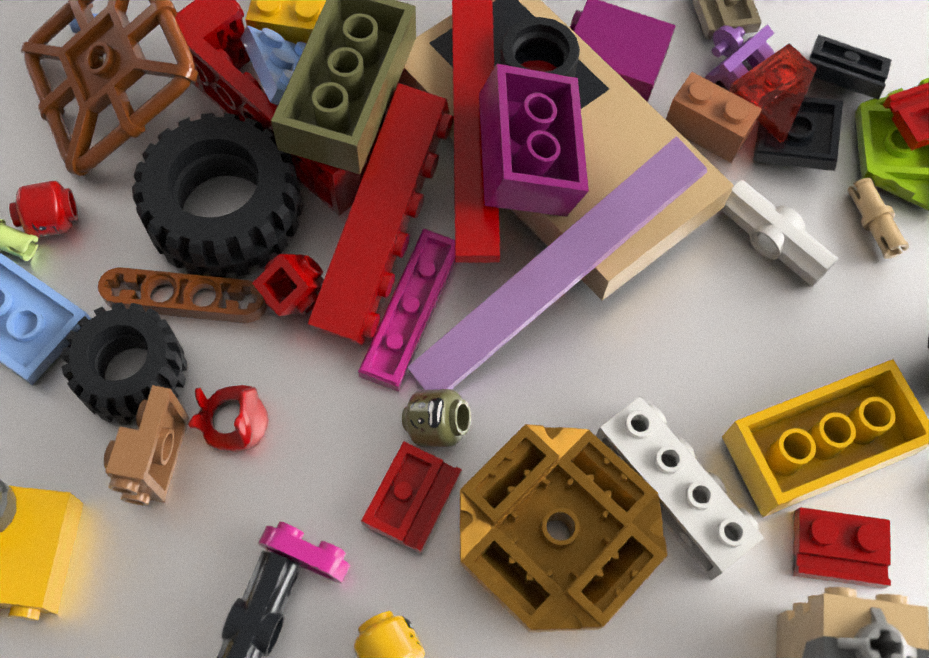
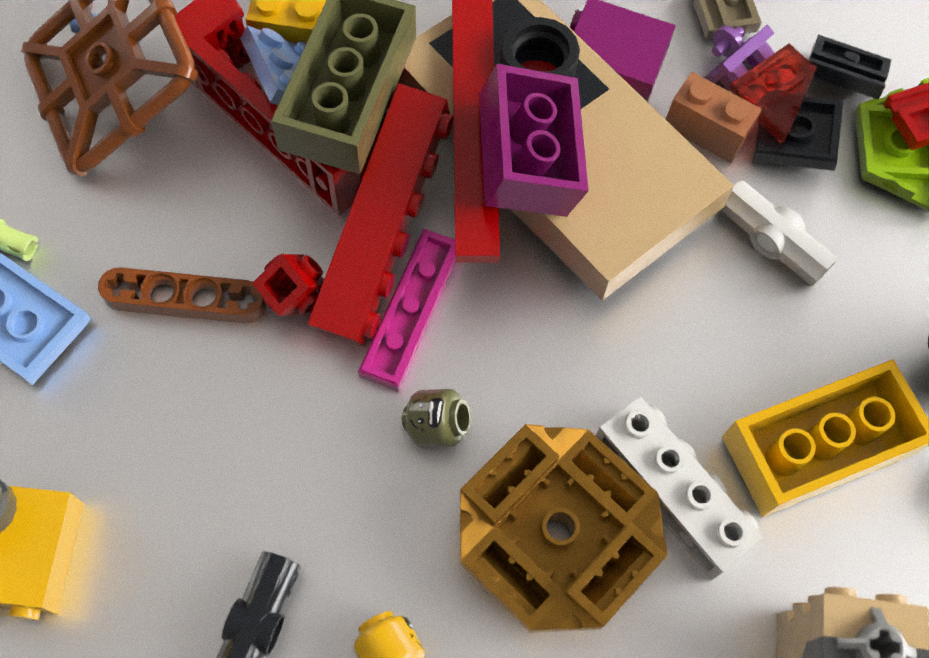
red head [9,181,78,238] -> none
black tyre [61,302,187,425] -> none
medium nougat plate [104,385,189,506] -> none
black tyre [132,113,302,278] -> none
red piece [188,385,268,452] -> none
dark pink plate [258,521,350,584] -> none
red plate [361,441,462,554] -> none
lavender tile [407,136,707,390] -> none
red plate [793,507,891,589] -> none
tan pin [847,178,909,259] -> none

